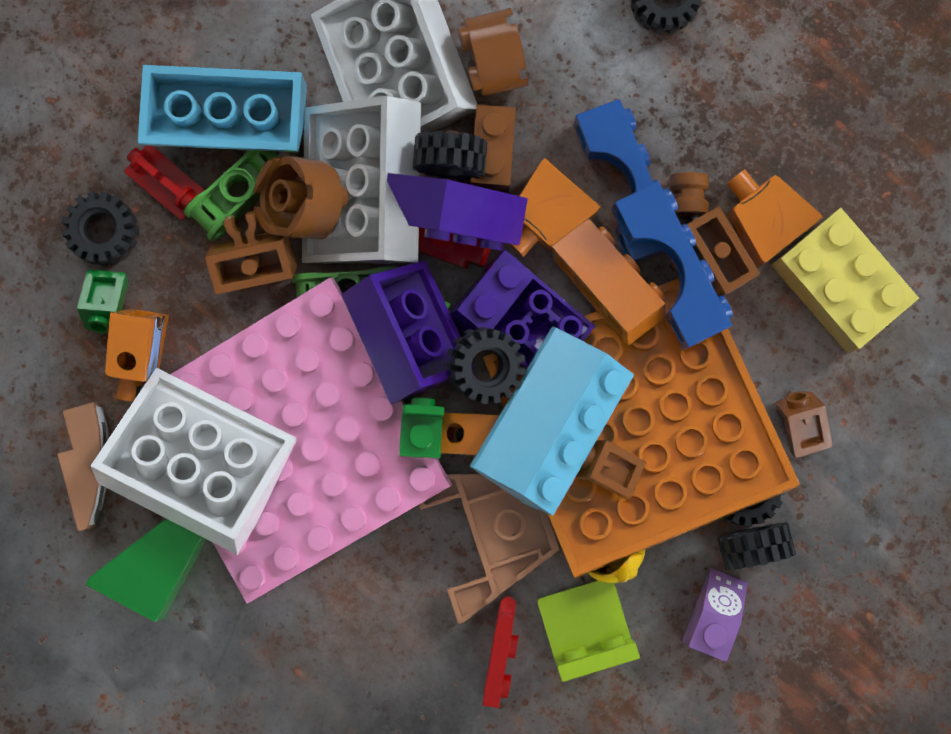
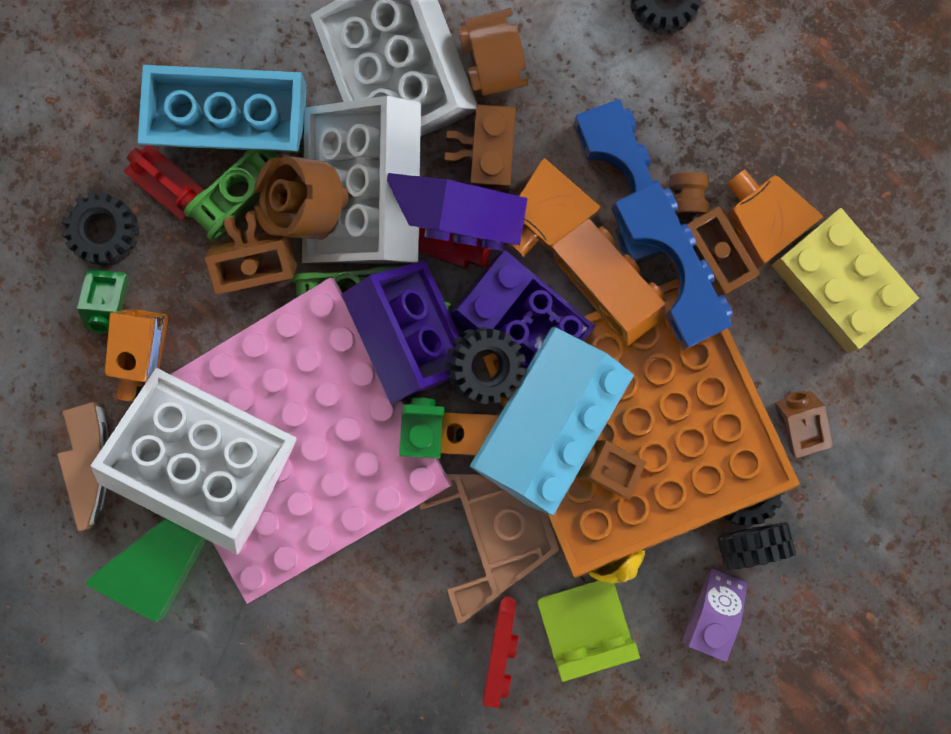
black tyre [413,131,488,179] -> none

